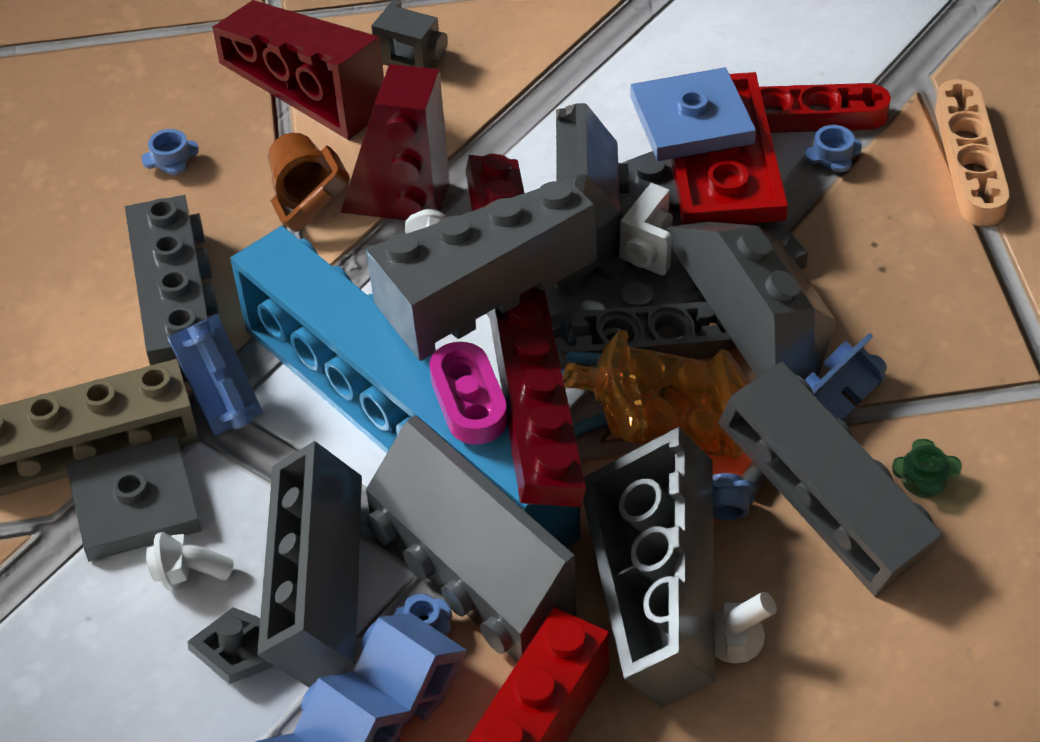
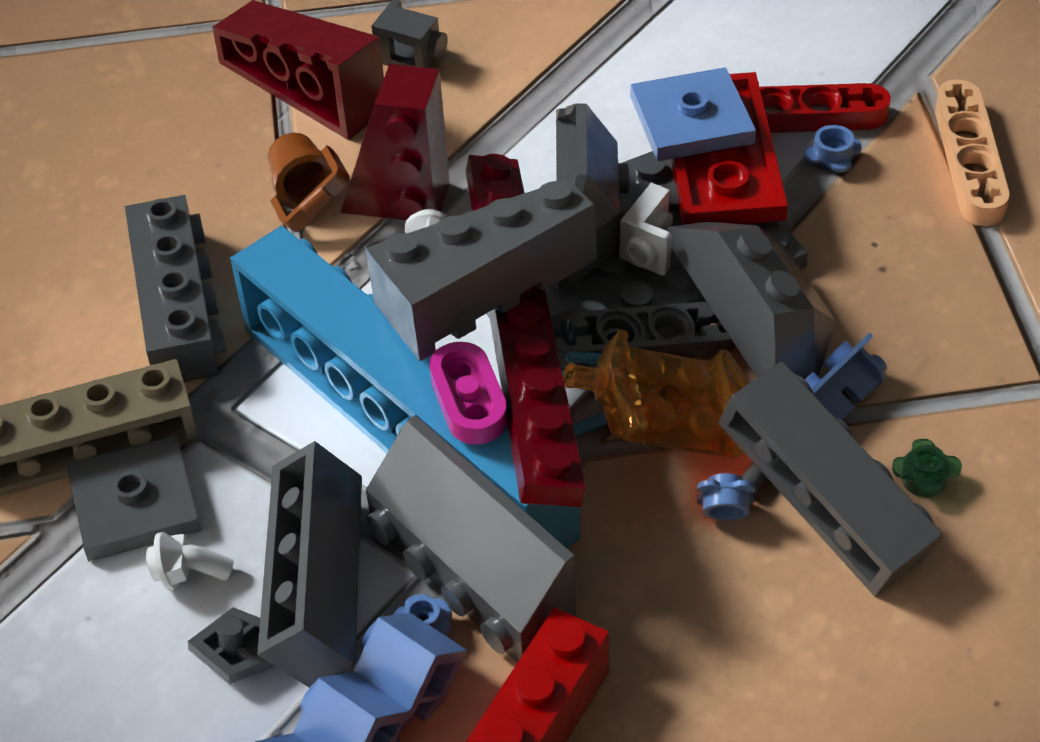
medium blue plate [141,129,199,175] -> none
medium blue hinge [167,314,263,437] -> none
dark grey wedge [583,427,715,707] -> none
white plate [714,592,777,664] -> none

